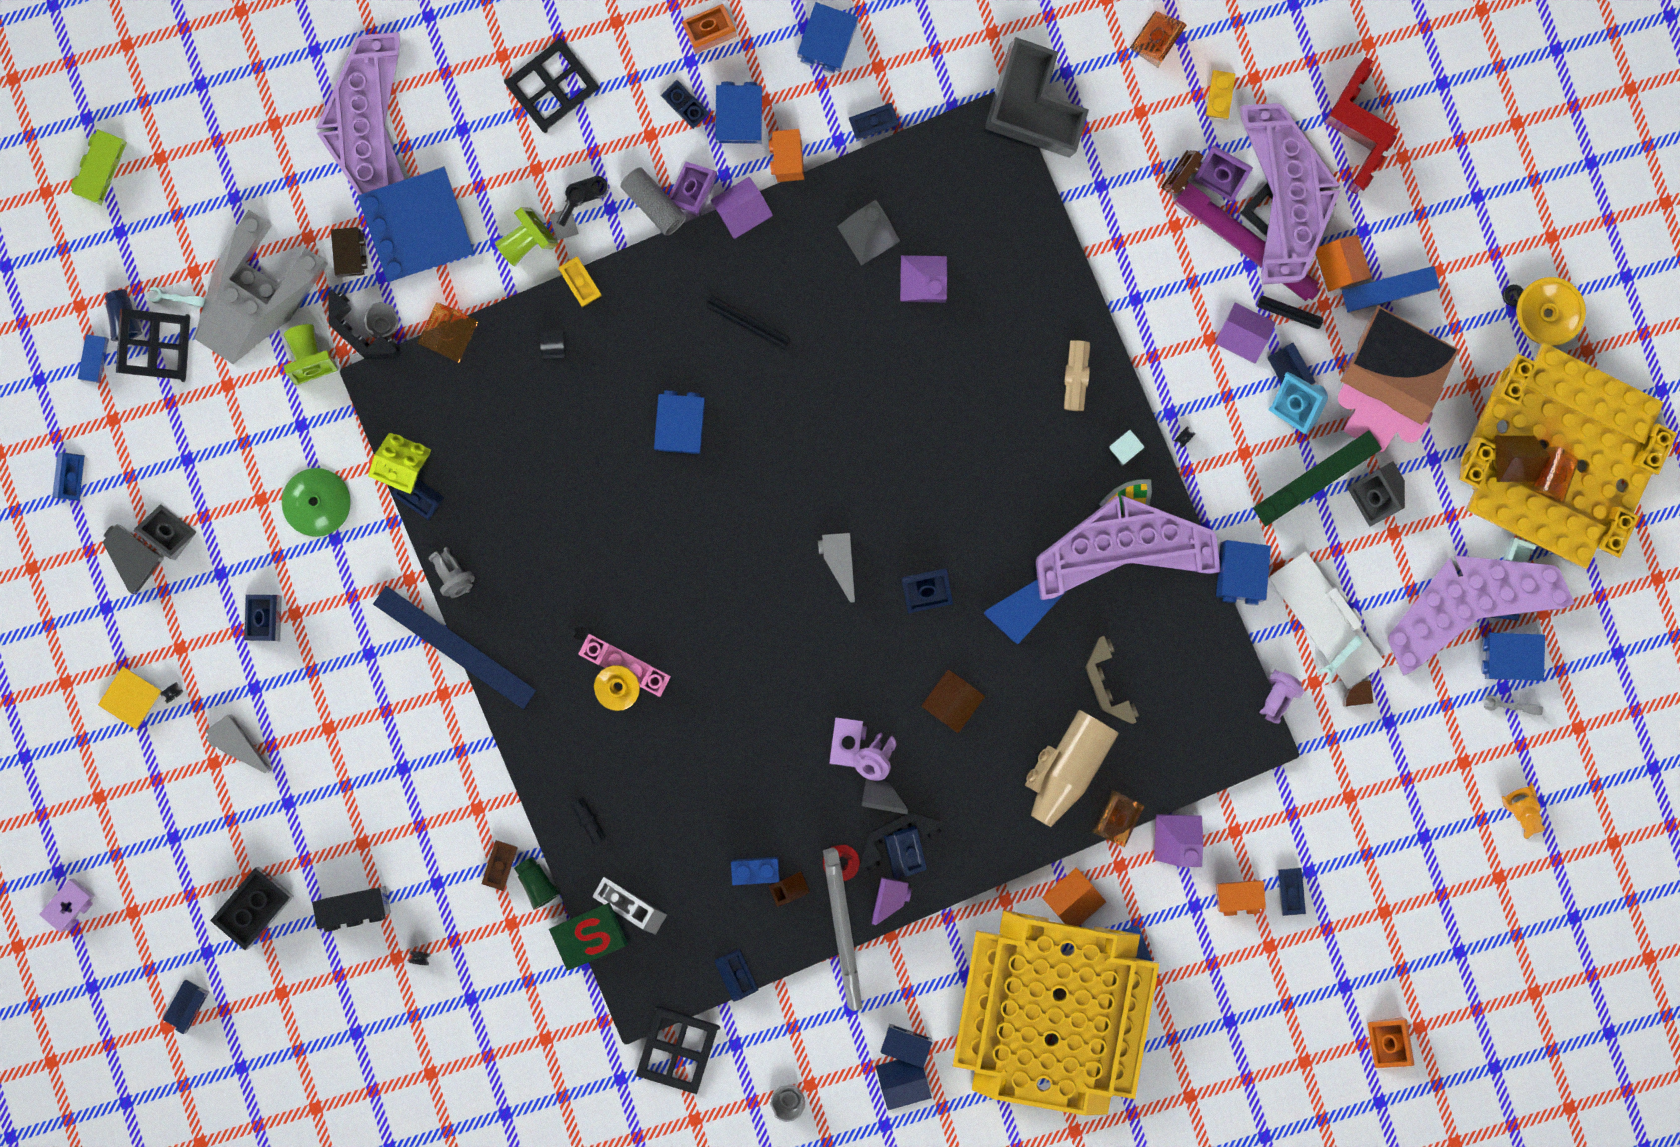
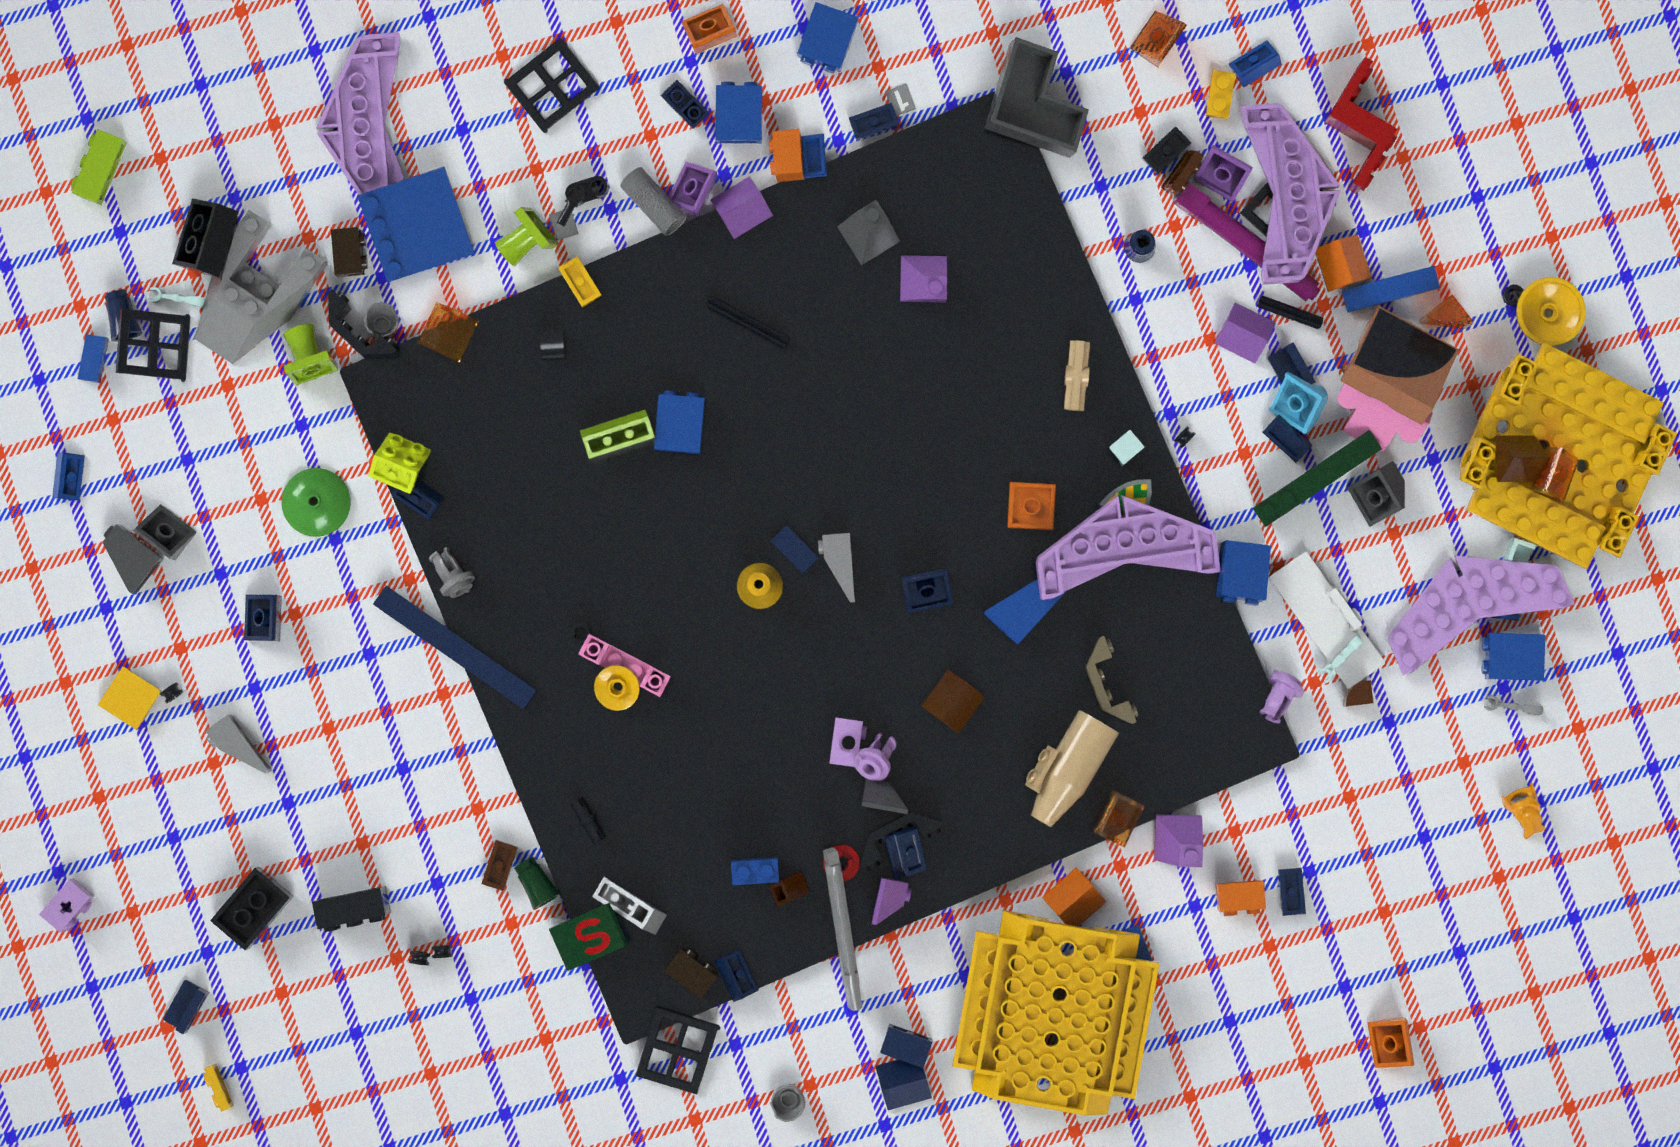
none -> black brick [172,199,239,277]
none -> yellow plate [203,1064,234,1112]
none -> black bush [432,945,453,958]
none -> lime brick [580,410,655,459]
none -> dark brown brick [664,948,718,1000]
none -> yellow cone [737,563,783,609]
none -> dark blue tile [770,525,819,574]
none -> blue tile [801,134,827,179]
none -> light grey sticker [885,84,916,116]
none -> orange tile [1007,482,1056,531]
none -> dark blue plant [1124,230,1156,263]
none -> black plate [1142,126,1191,175]
none -> blue slope [1229,40,1281,87]
none -> dark blue tile [1262,414,1312,463]
none -> clear orange slope [1419,294,1473,329]

